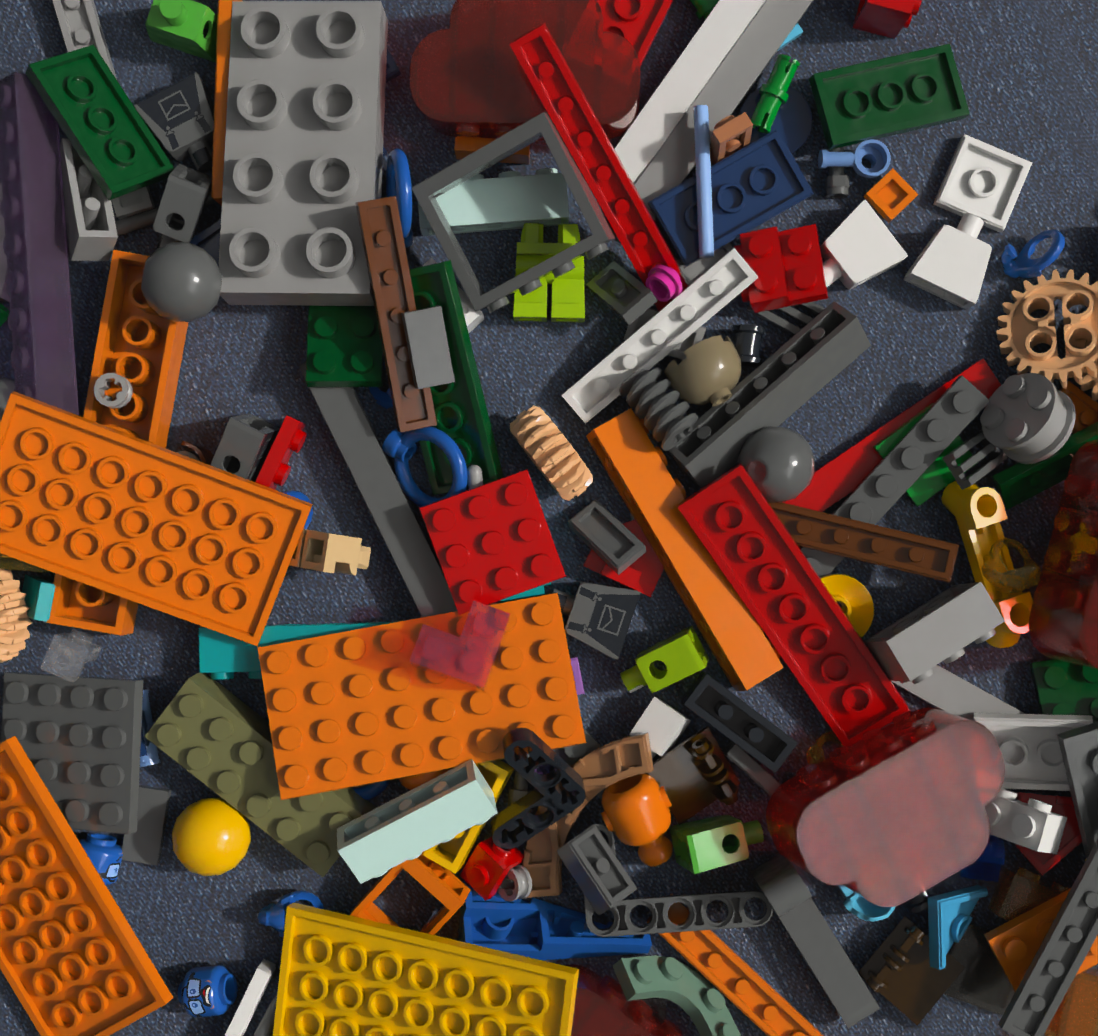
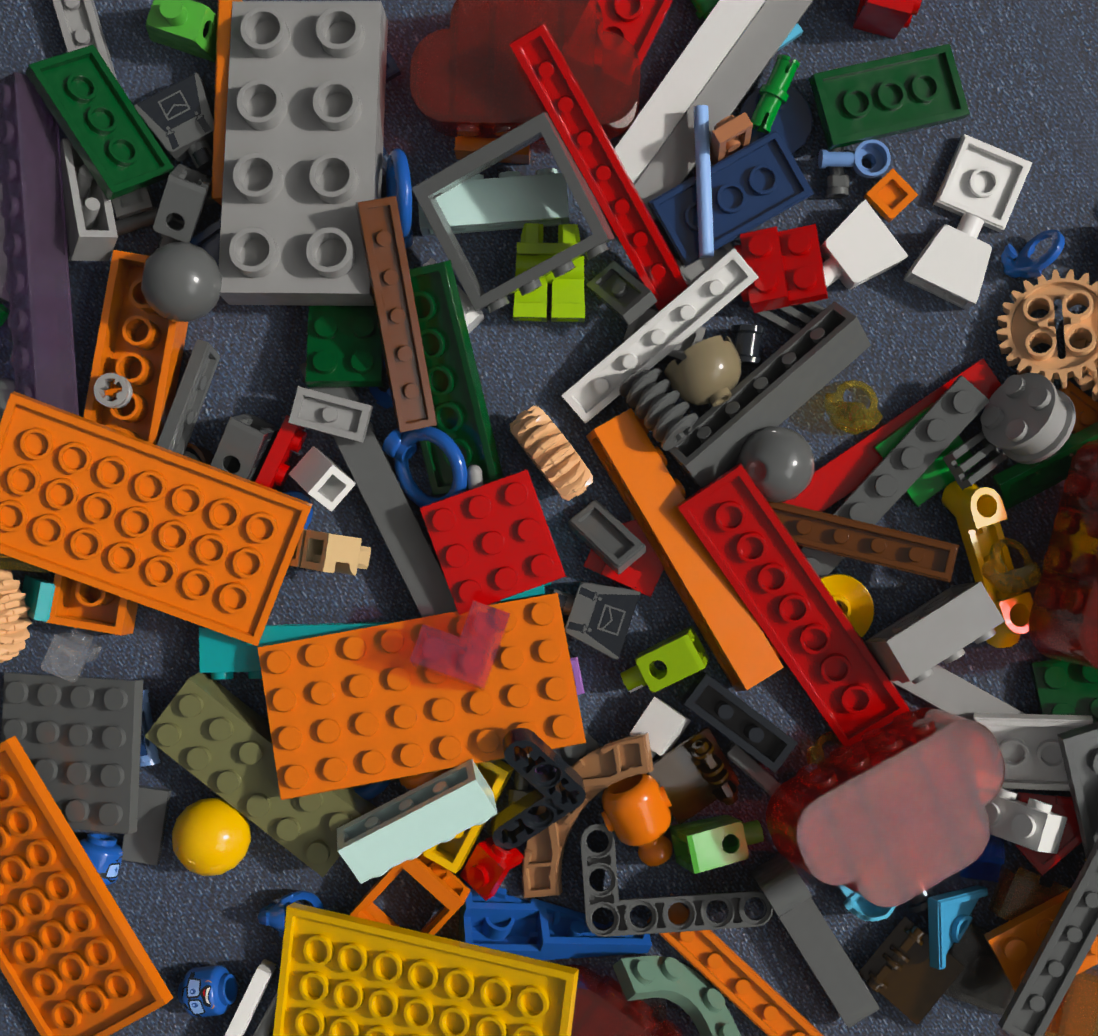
tile [401,305,455,389] -> none
light grey bush [498,865,532,902] -> none
dark grey slope [557,824,637,915] -> none
dark pink plate [646,265,682,302] -> none
none -> dark grey tile [157,339,220,455]
none -> light grey plate [288,386,373,443]
none -> white brick [289,446,356,512]
none -> clear yellow piece [824,380,883,435]

